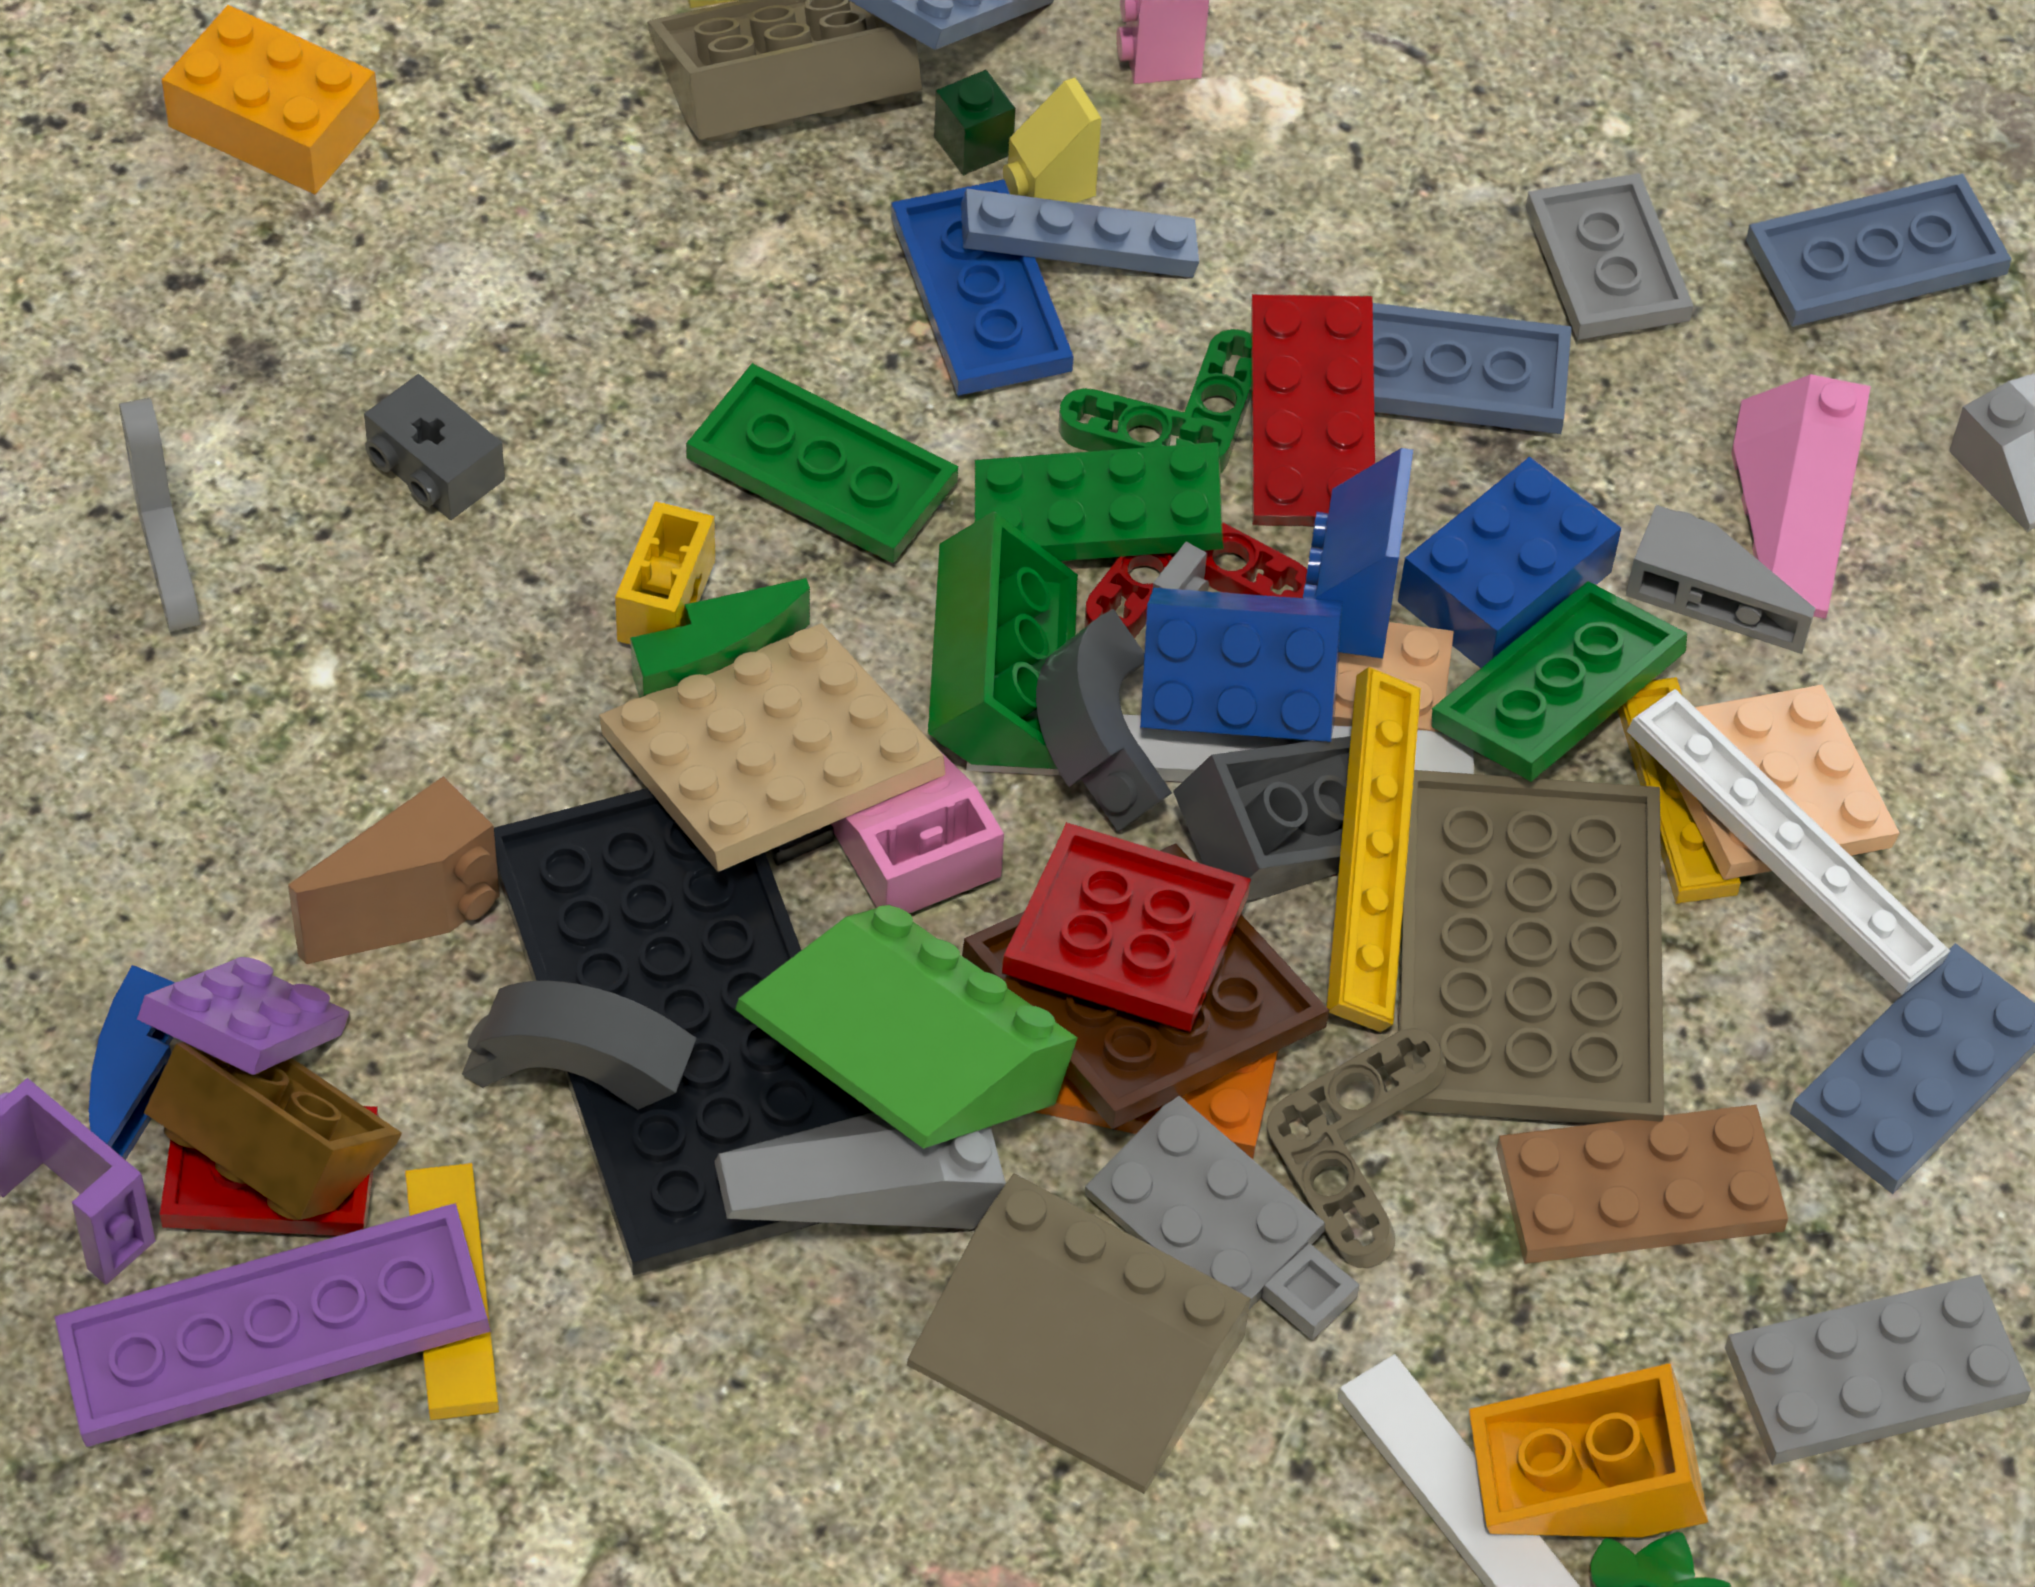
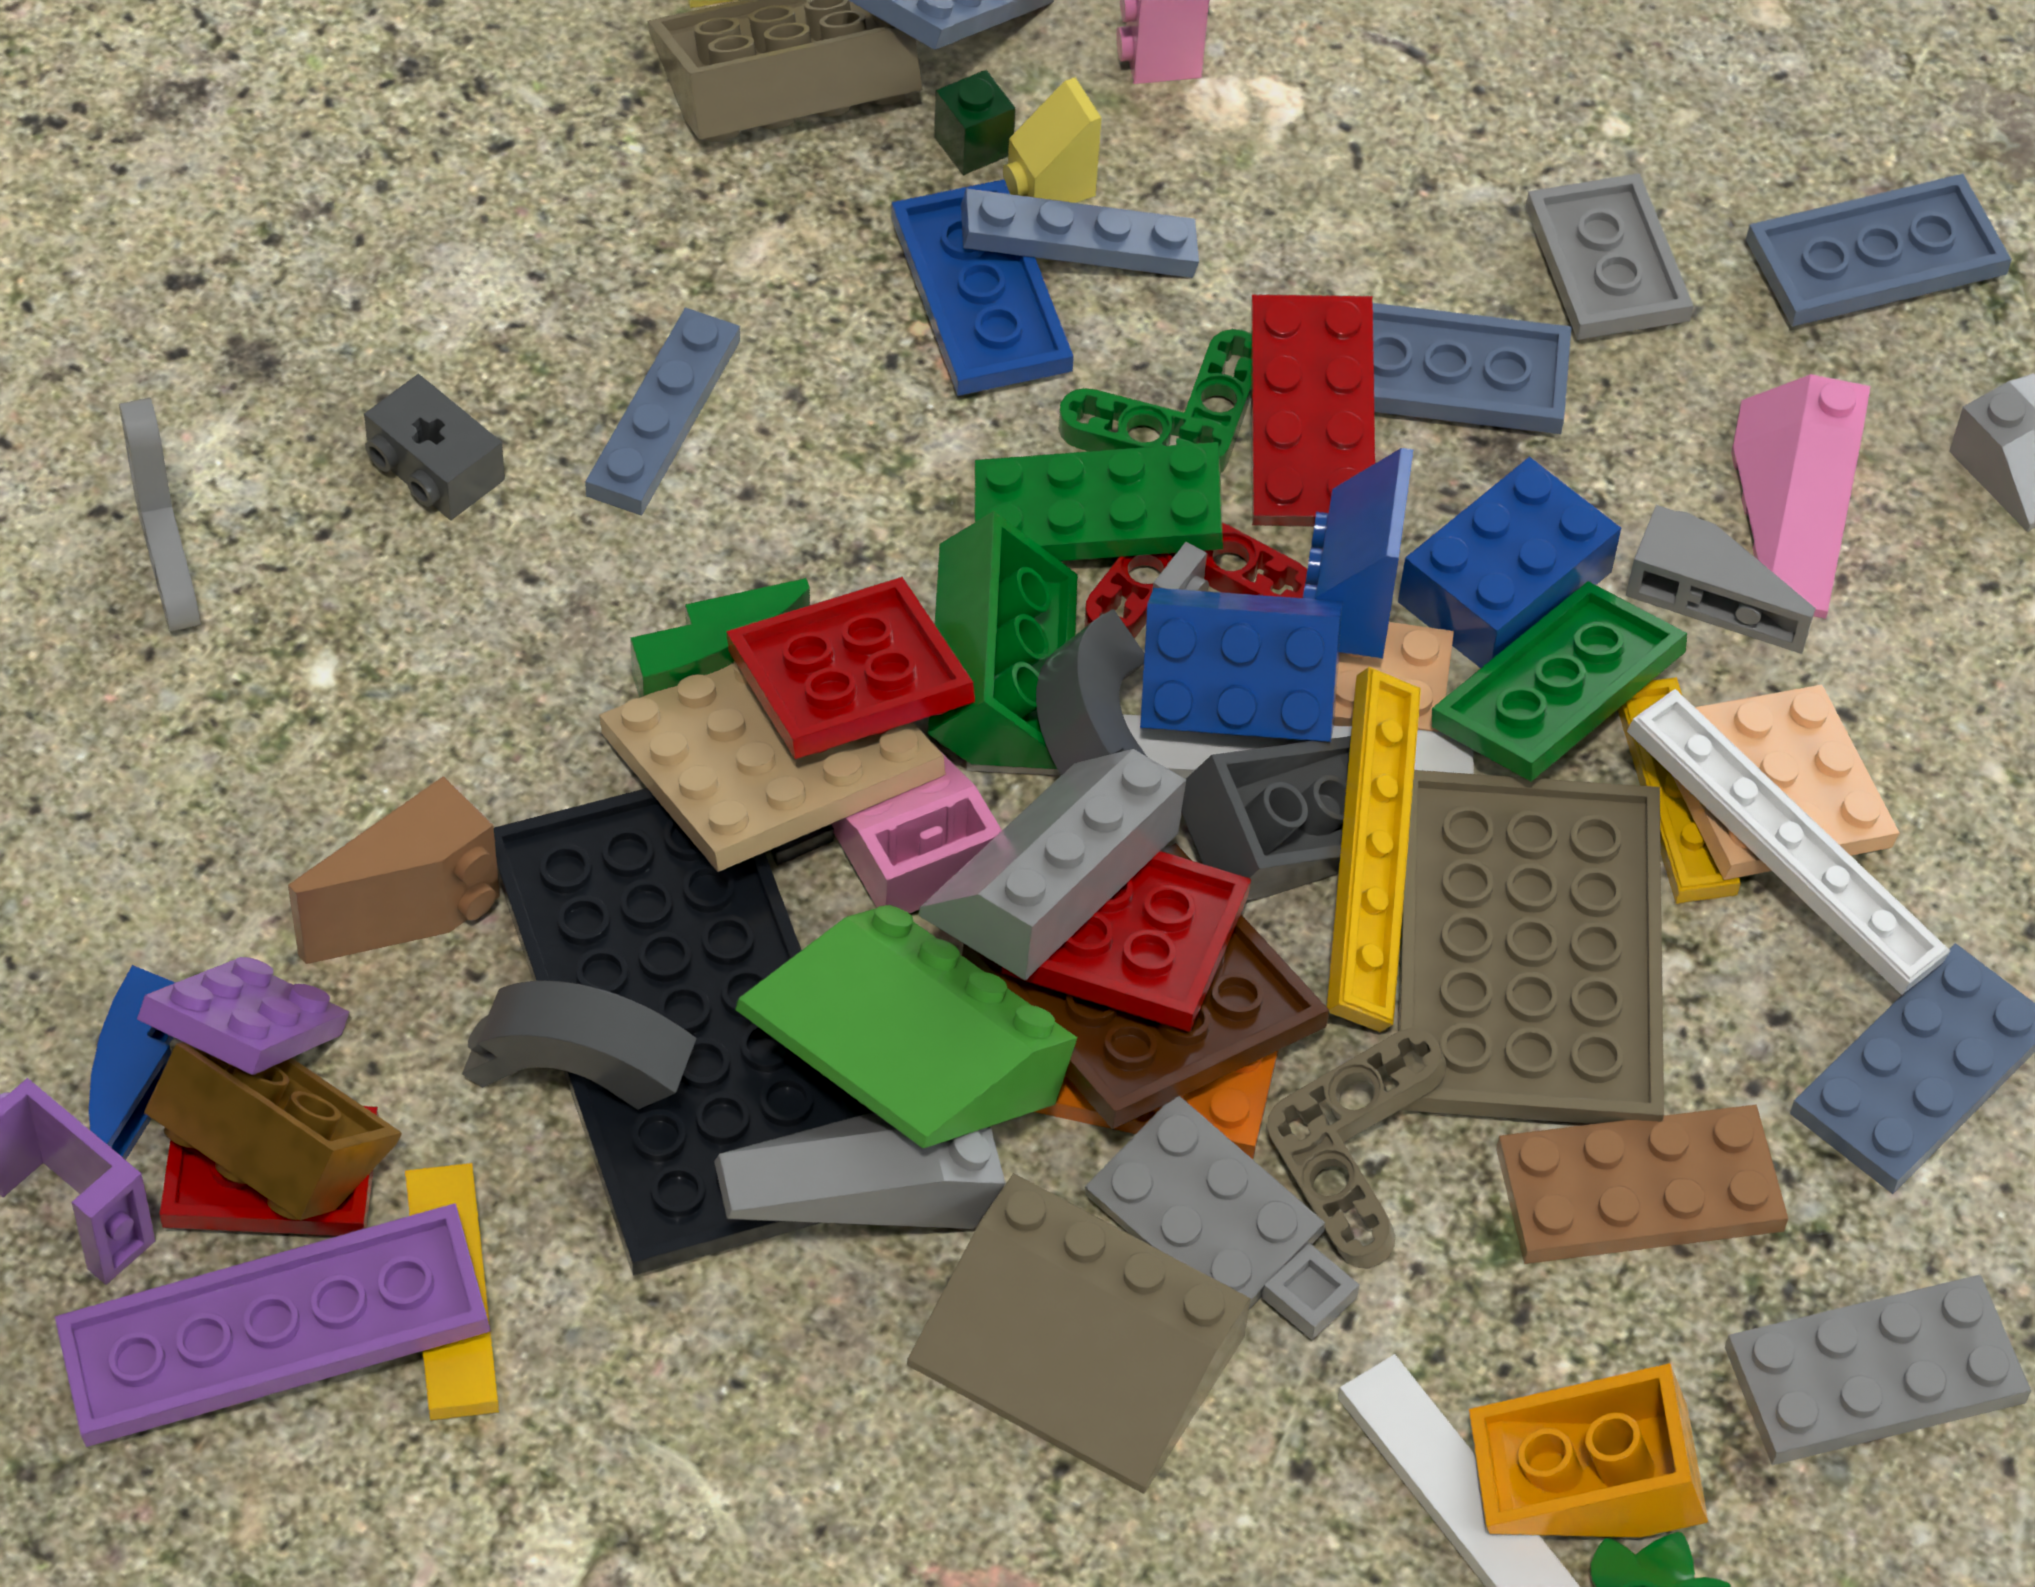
light orange brick [162,5,380,195] -> none
yellow brick [615,501,715,645] -> none
green plate [686,363,959,564] -> none
none -> sand blue plate [585,307,740,516]
none -> red plate [726,576,975,759]
none -> light grey slope [919,749,1186,980]

